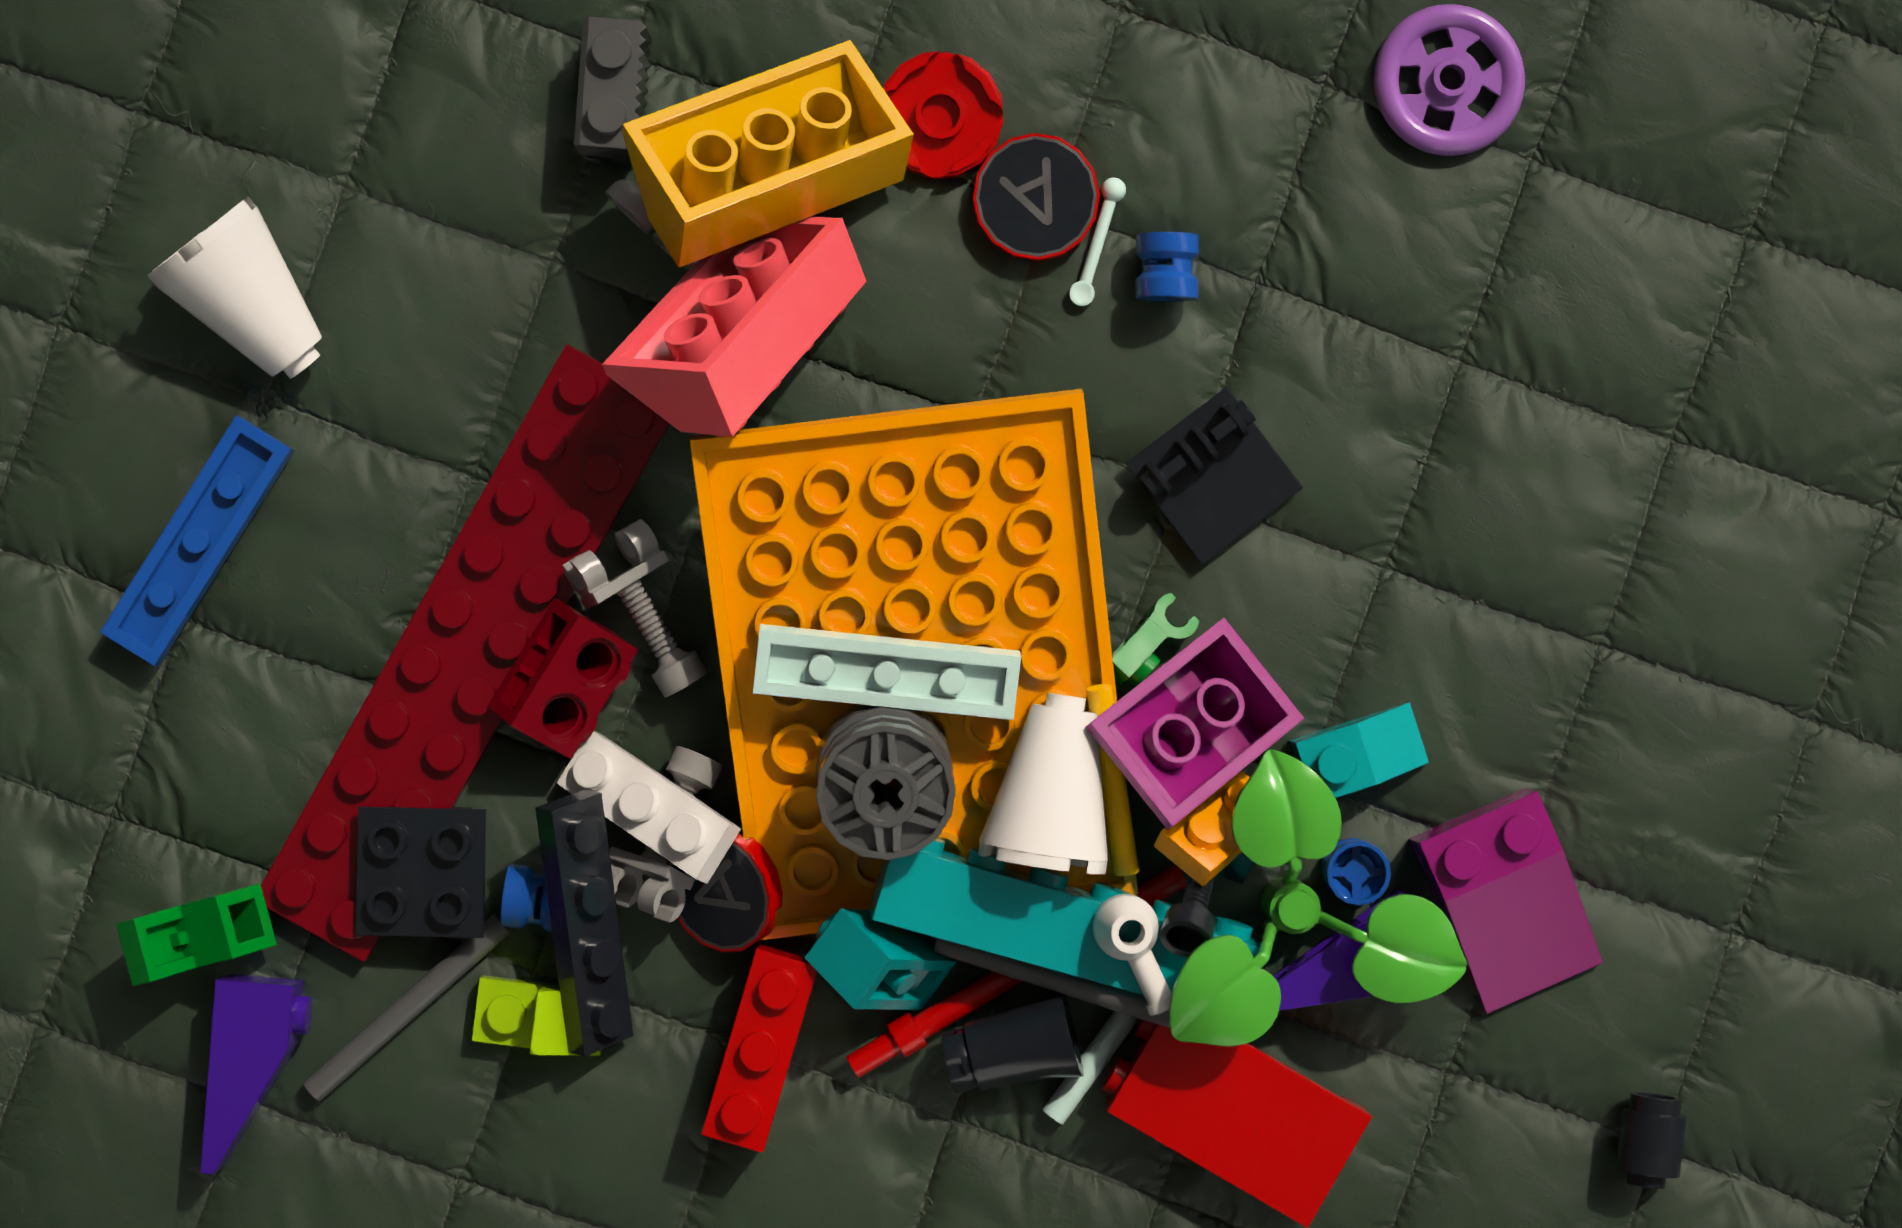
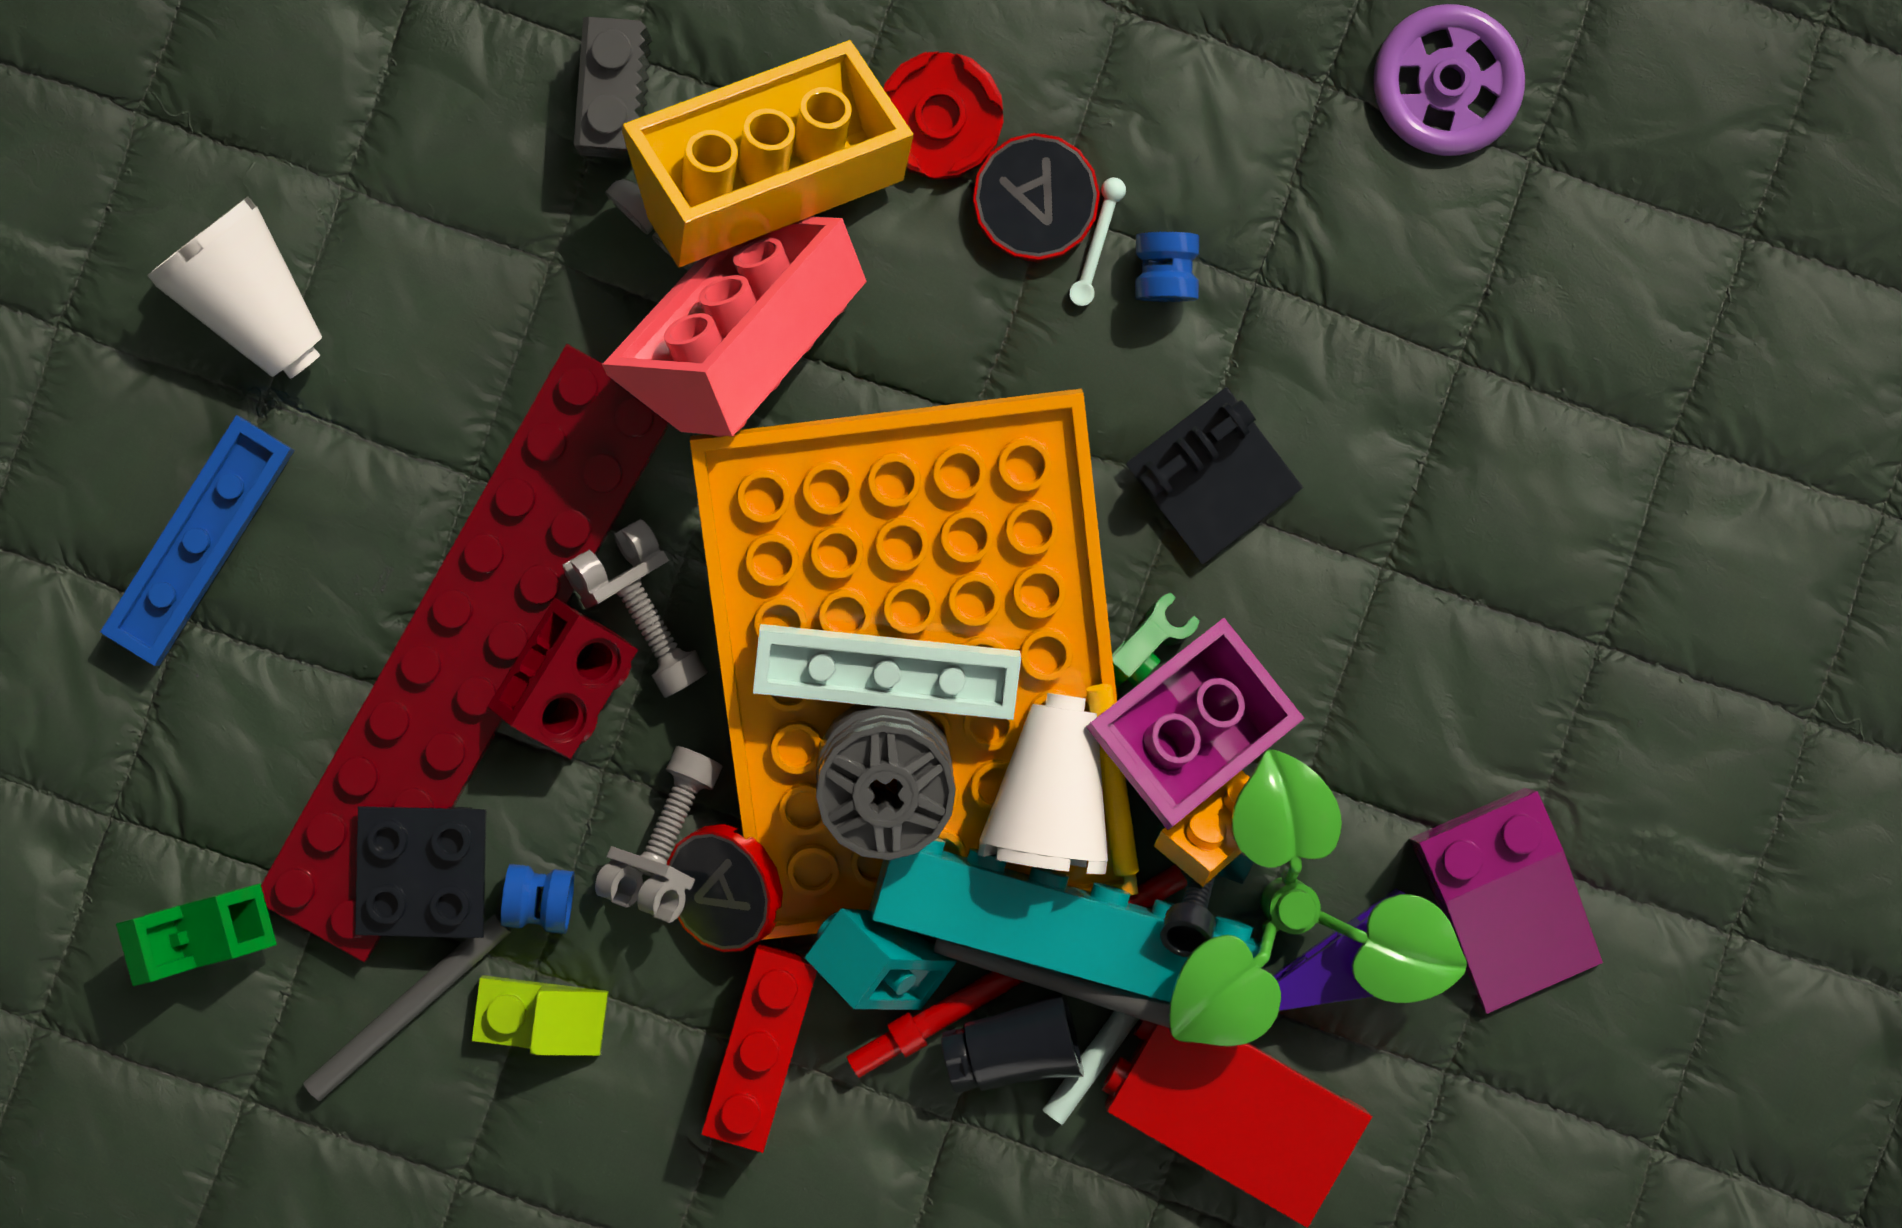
dark purple slope [200,974,312,1174] -> none
black plate [535,790,634,1057] -> none
white plate [557,731,741,884] -> none
white bar [1092,894,1172,1016] -> none
teal slope [1288,702,1429,798] -> none
blue wheel [1320,837,1391,905] -> none
black brick [1615,1092,1687,1189] -> none

